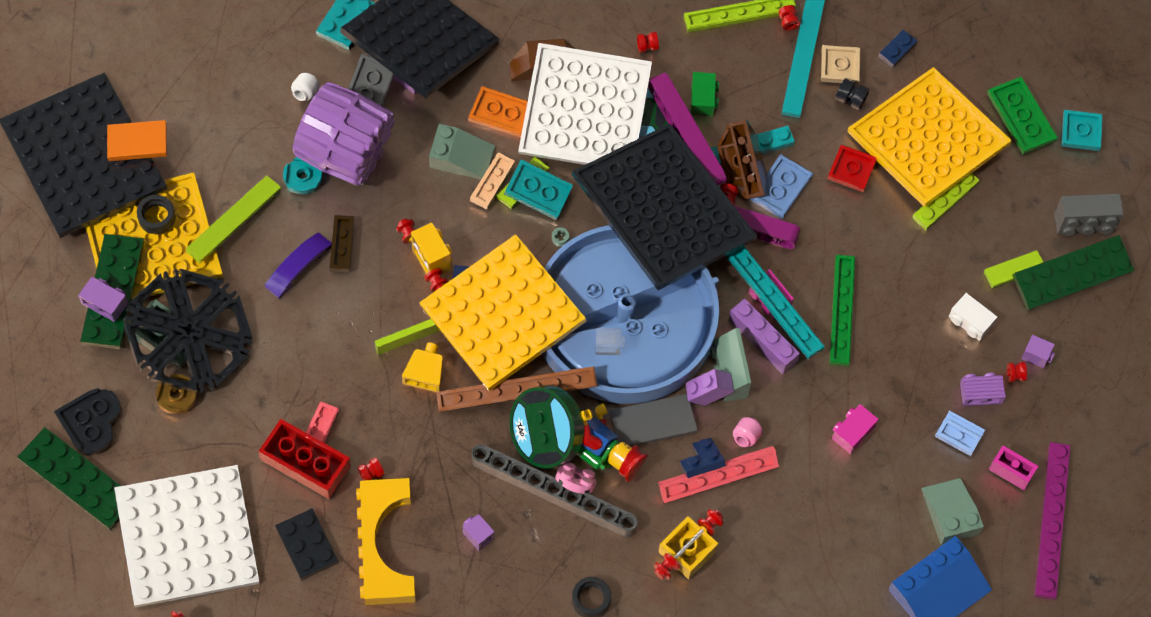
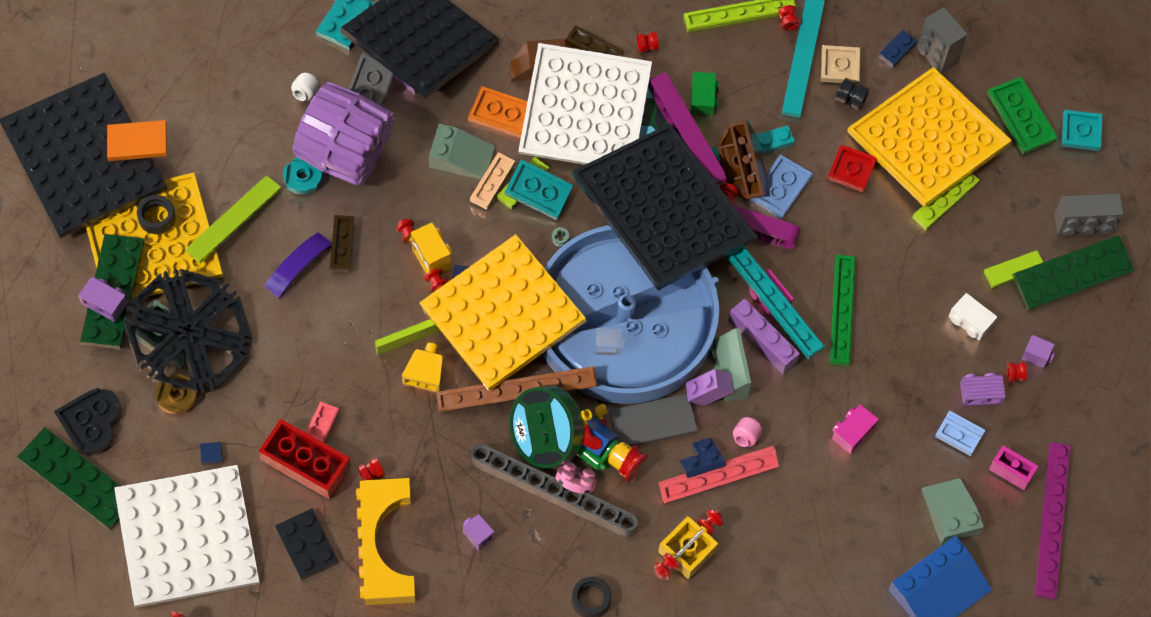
none -> dark blue tile [200,442,222,465]
none -> dark brown plate [566,25,624,57]
none -> dark grey brick [918,7,968,74]

